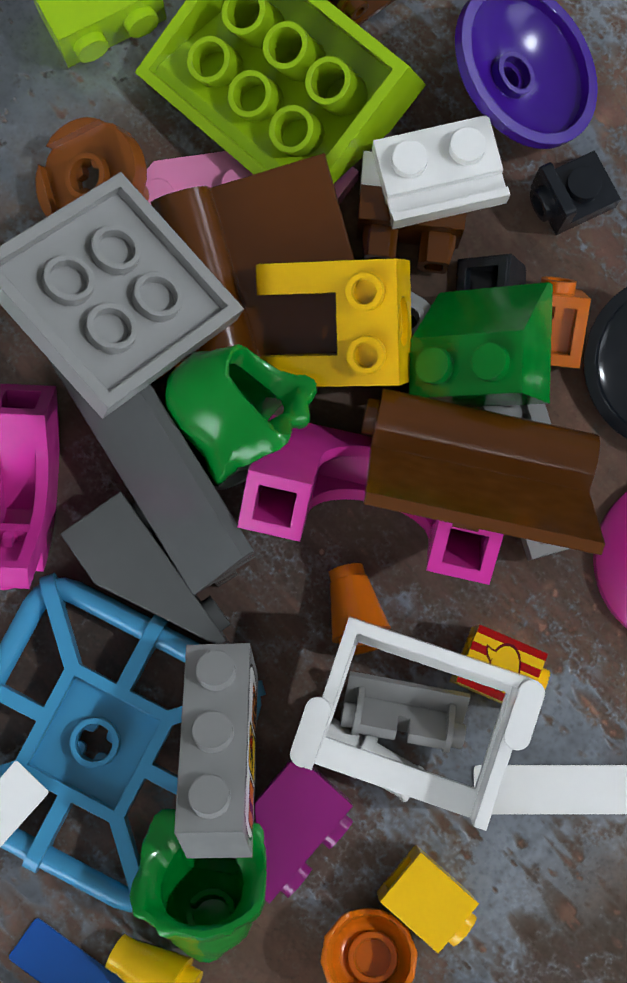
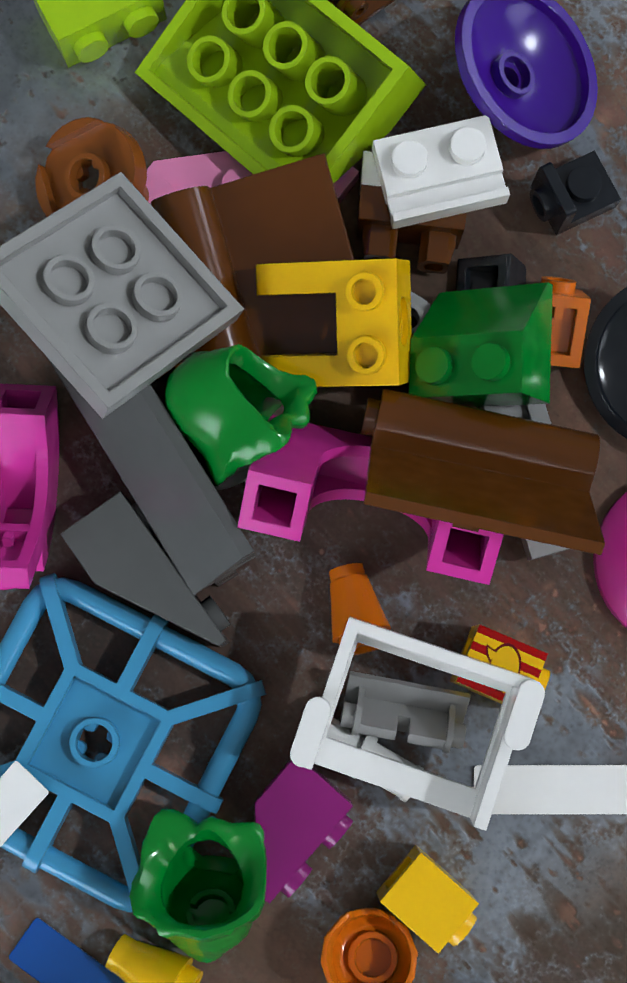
light grey brick [174,643,258,858] -> none

